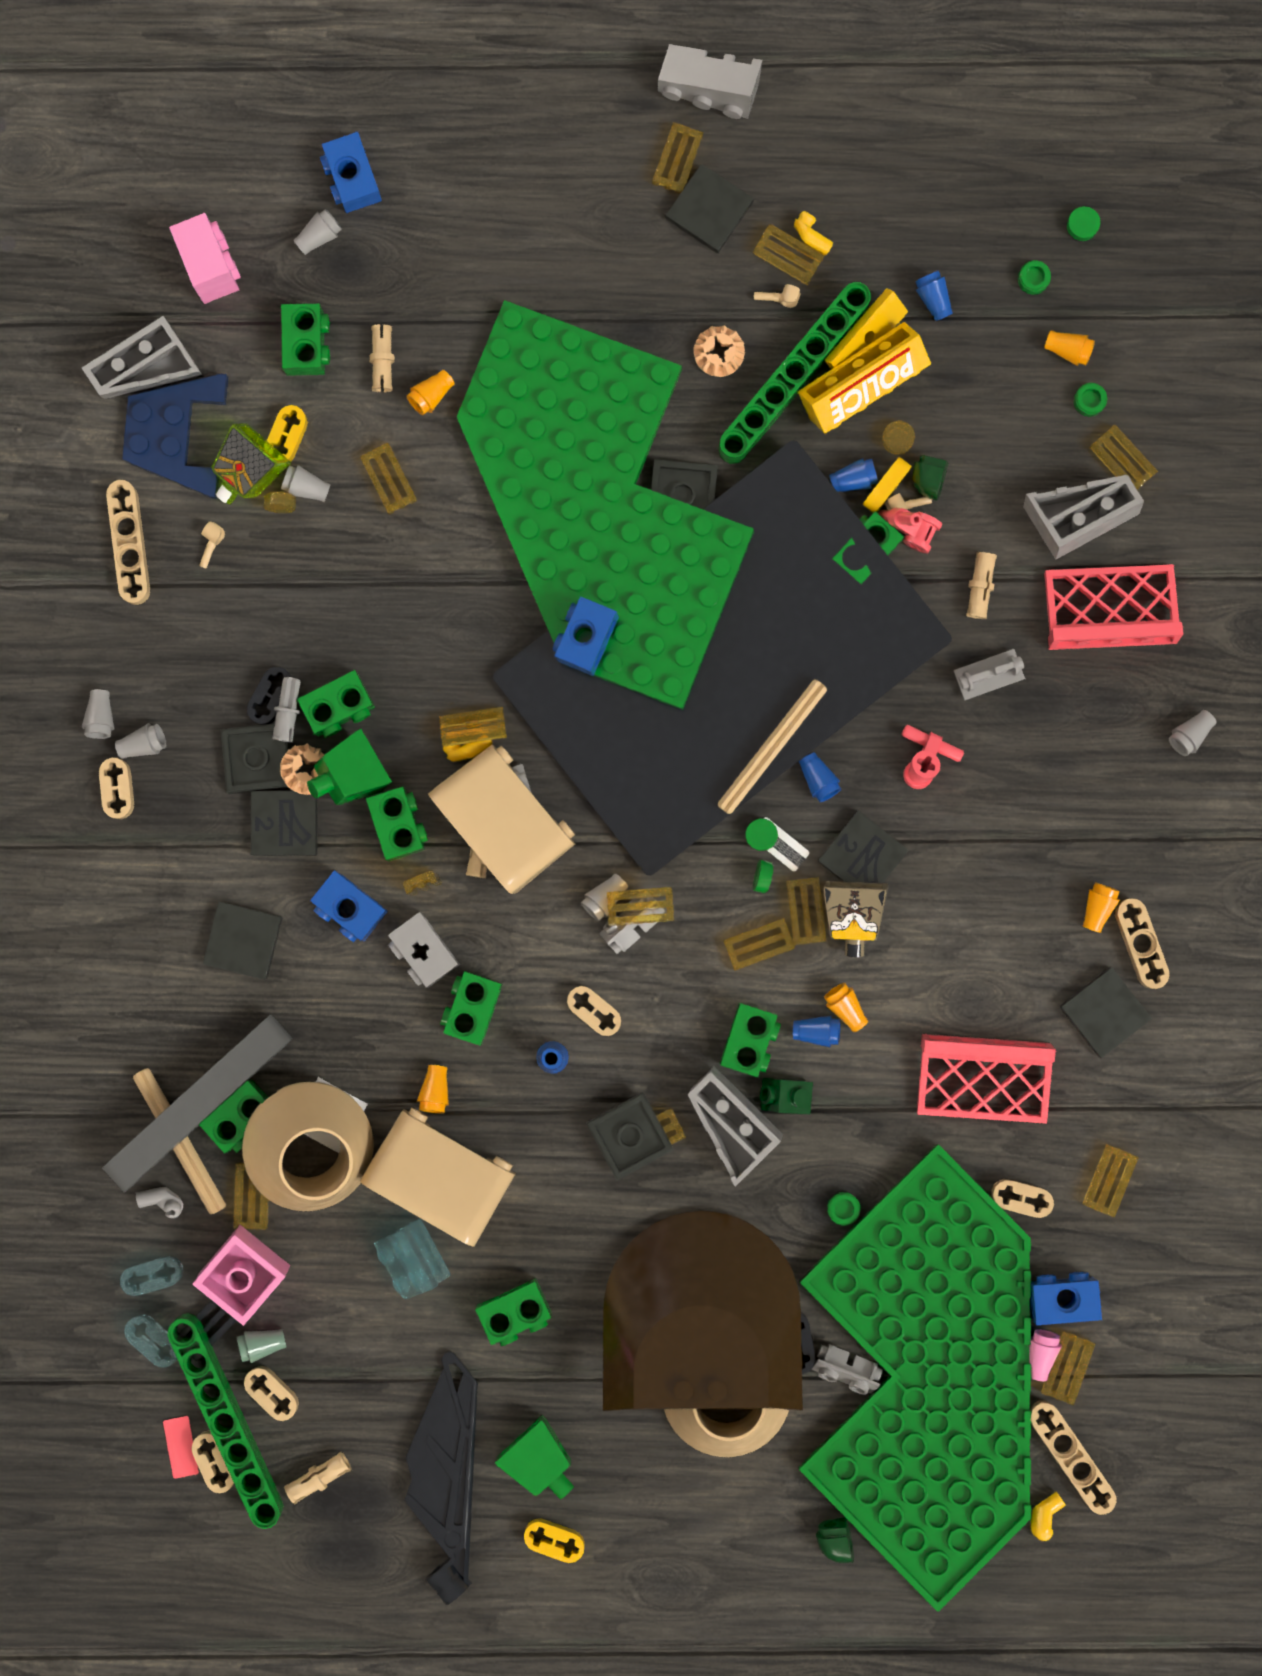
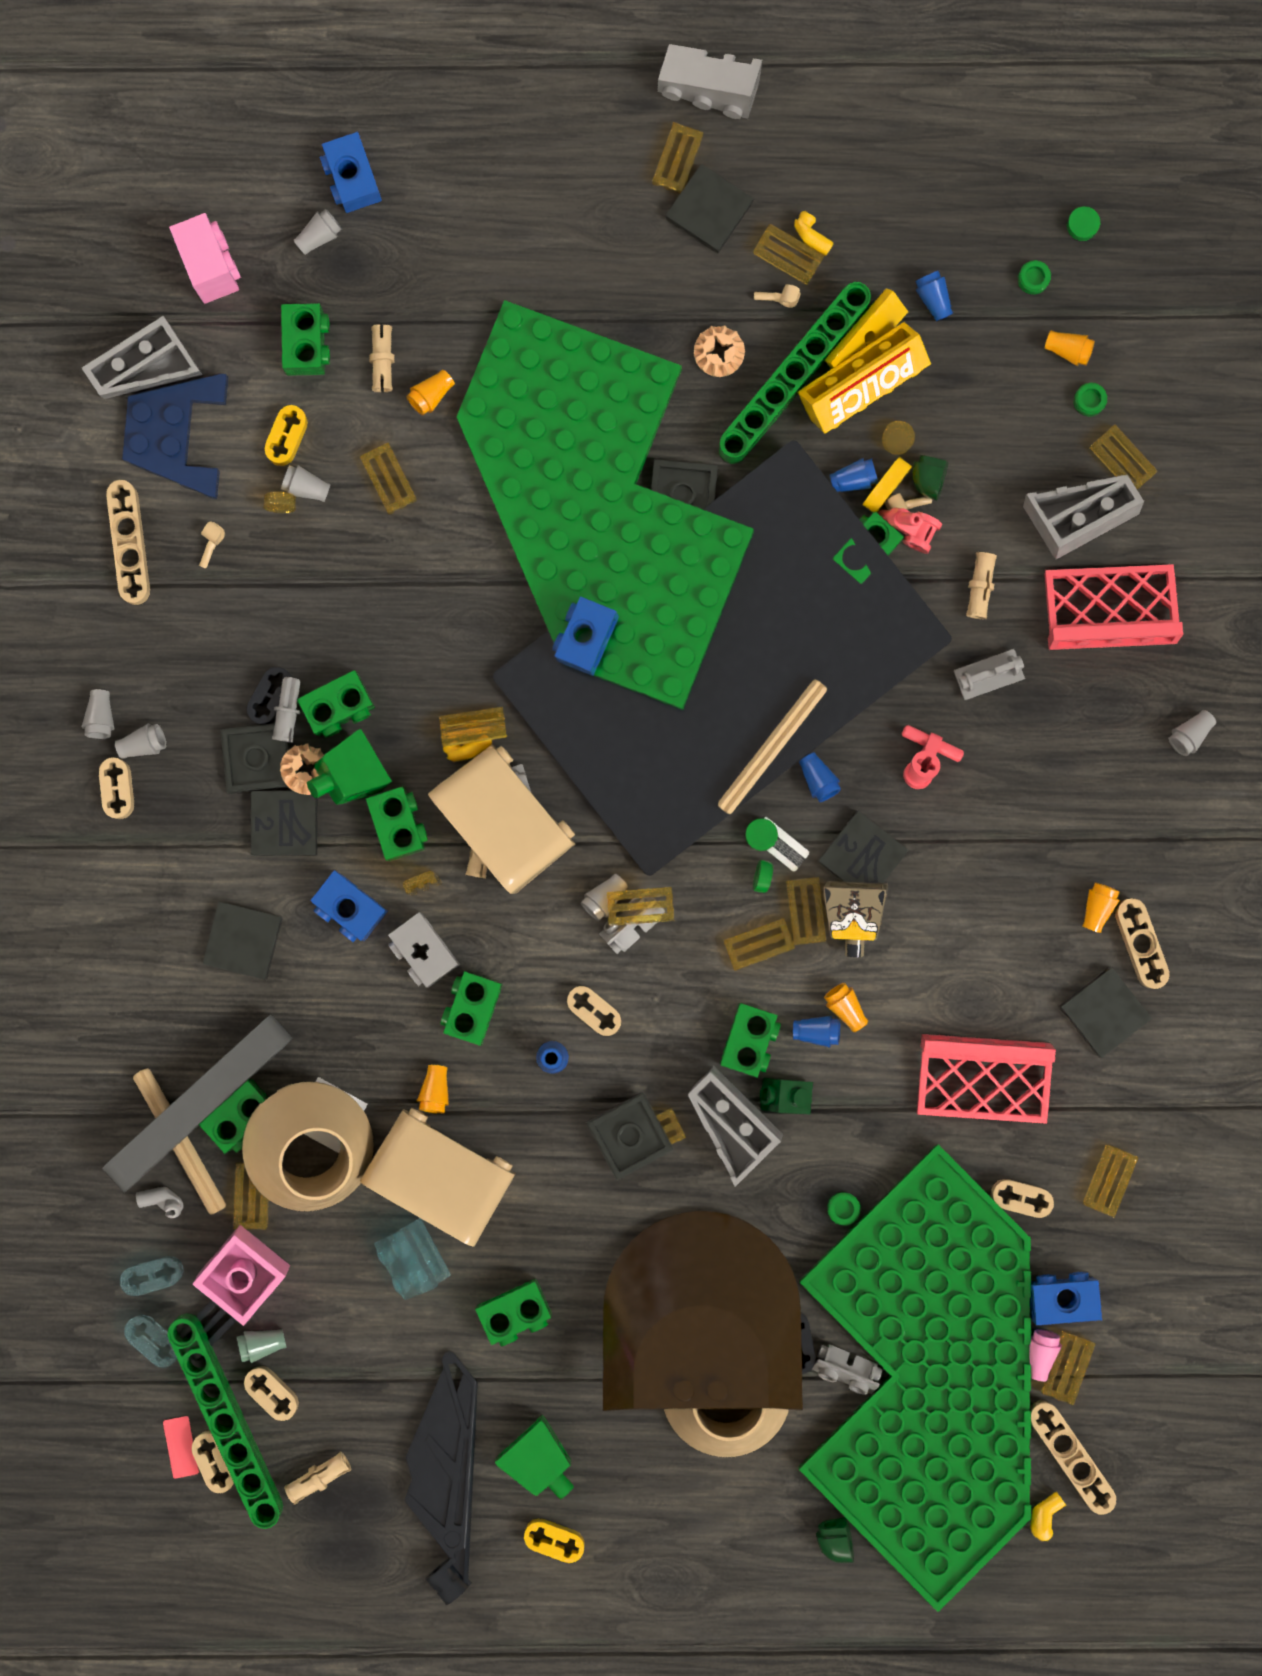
torso [212,423,291,505] -> none

